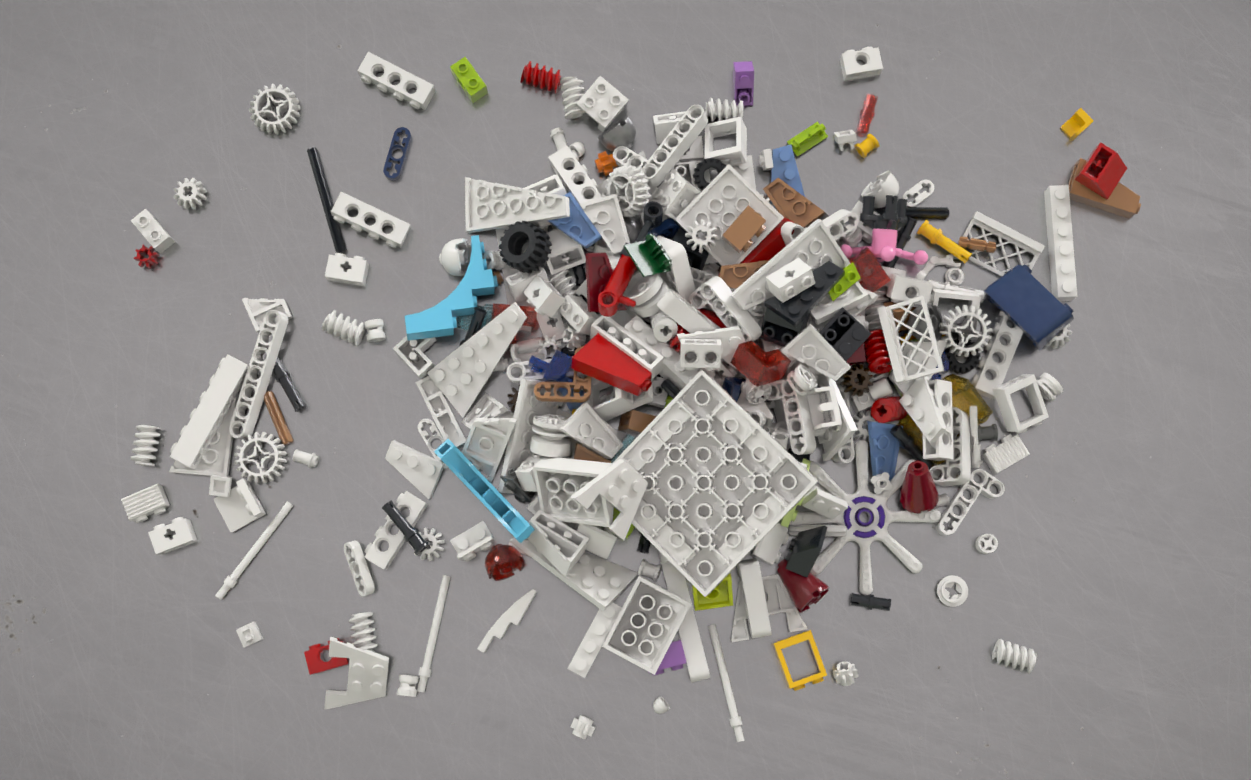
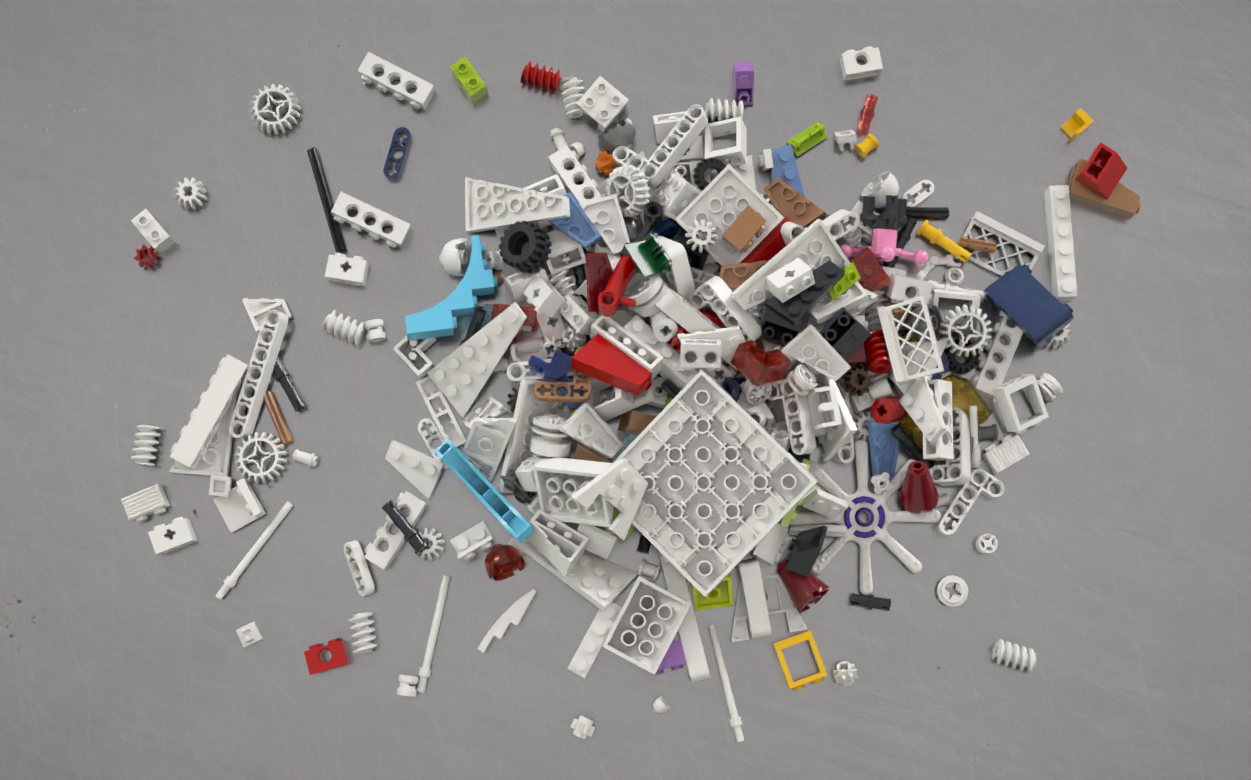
white wing [324,637,389,709] -> none

